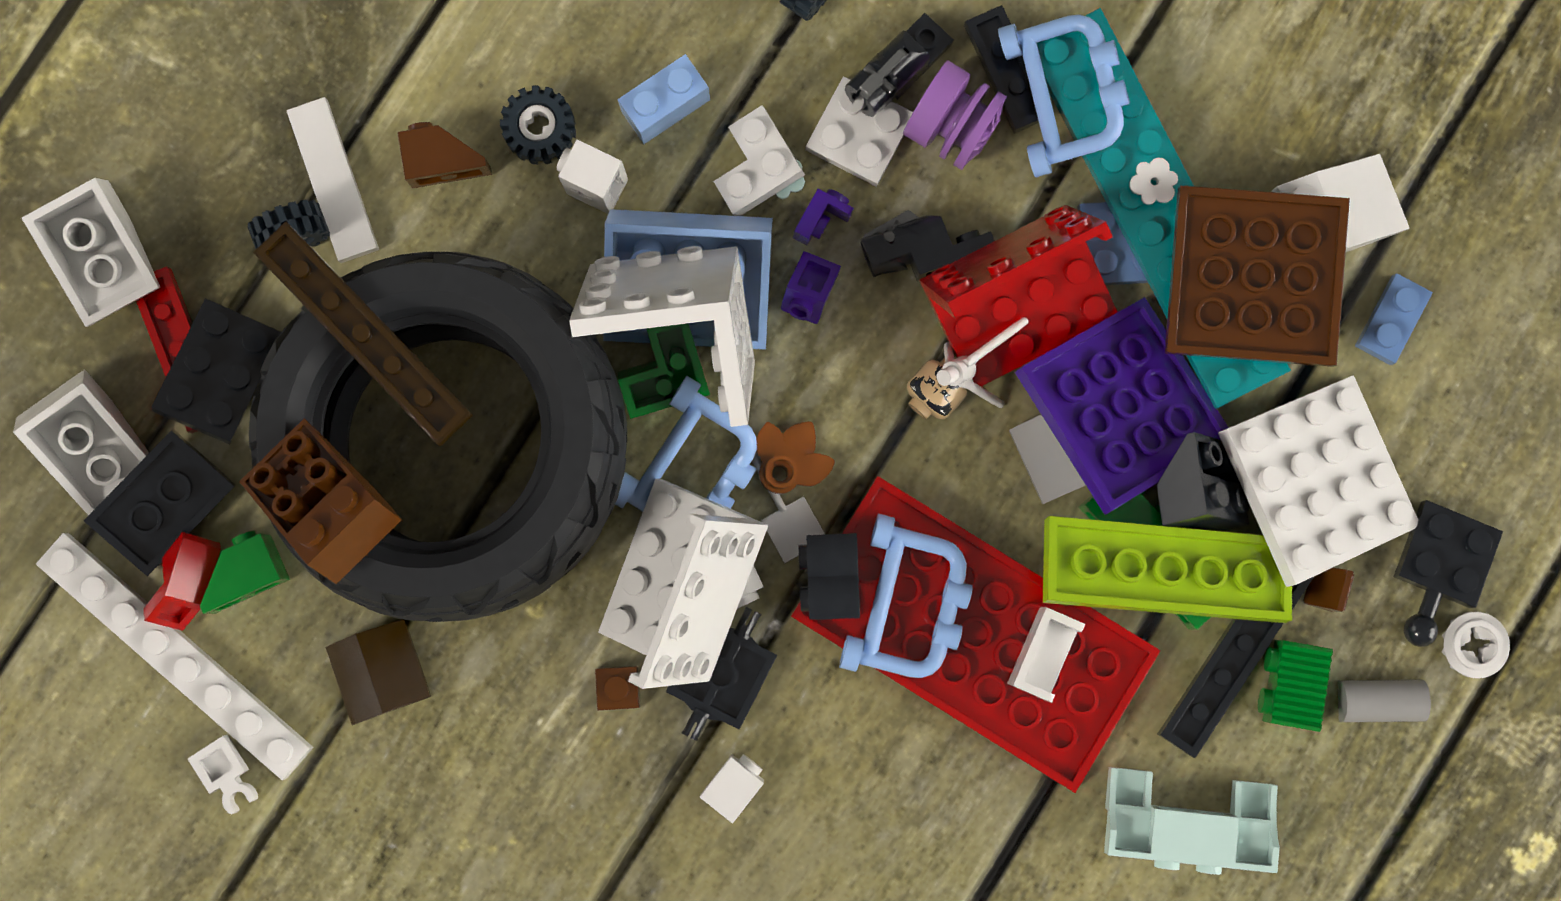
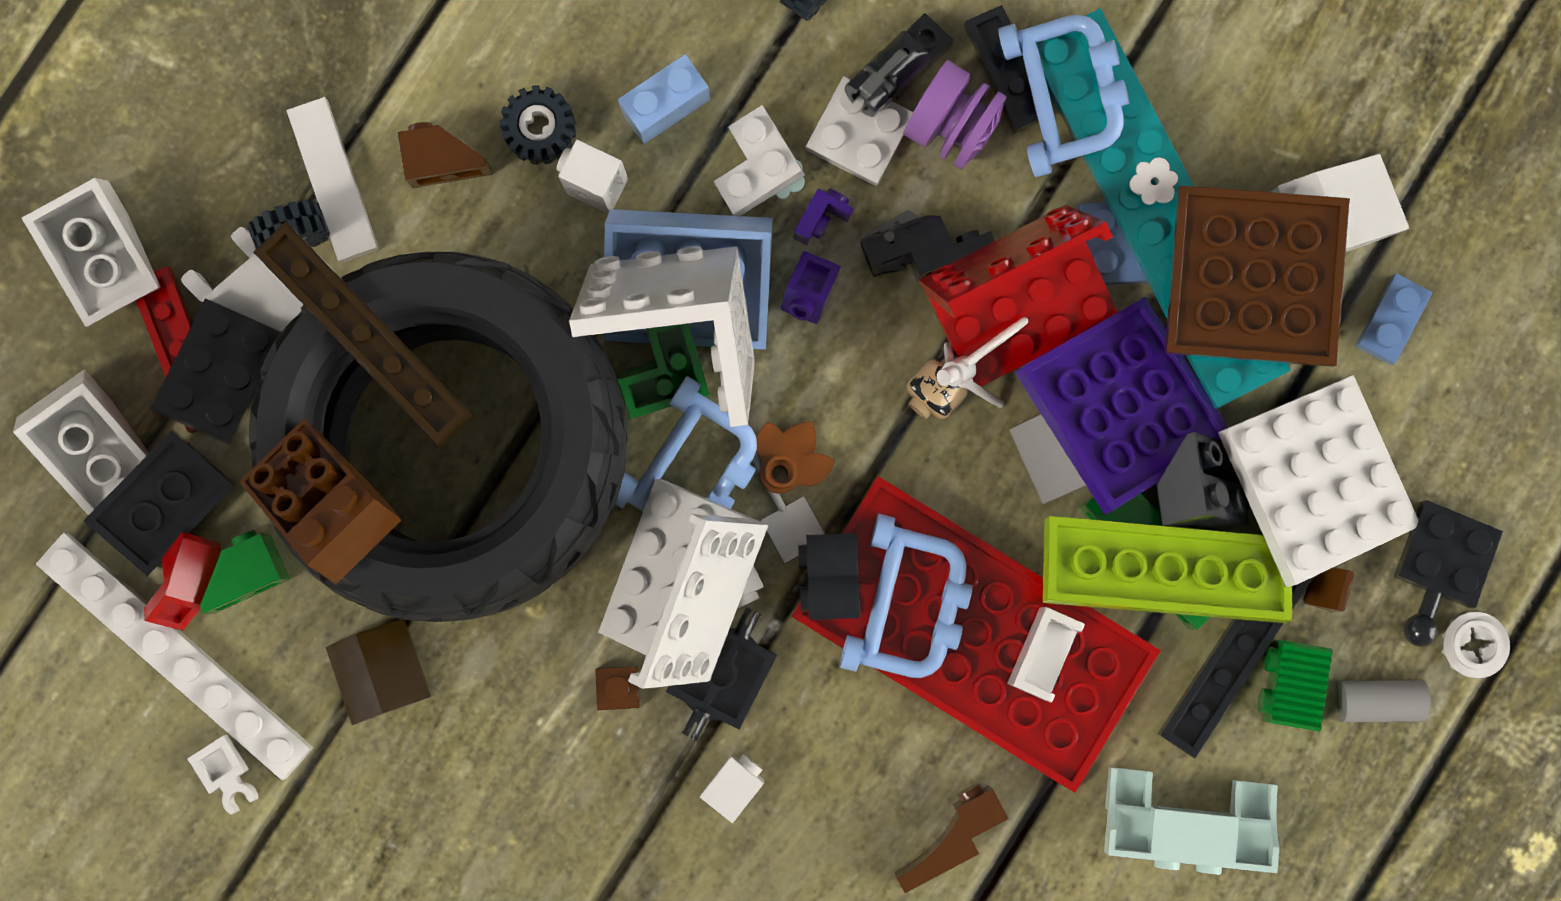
none -> white flag [181,227,303,332]
none -> reddish brown slope [895,783,1009,893]

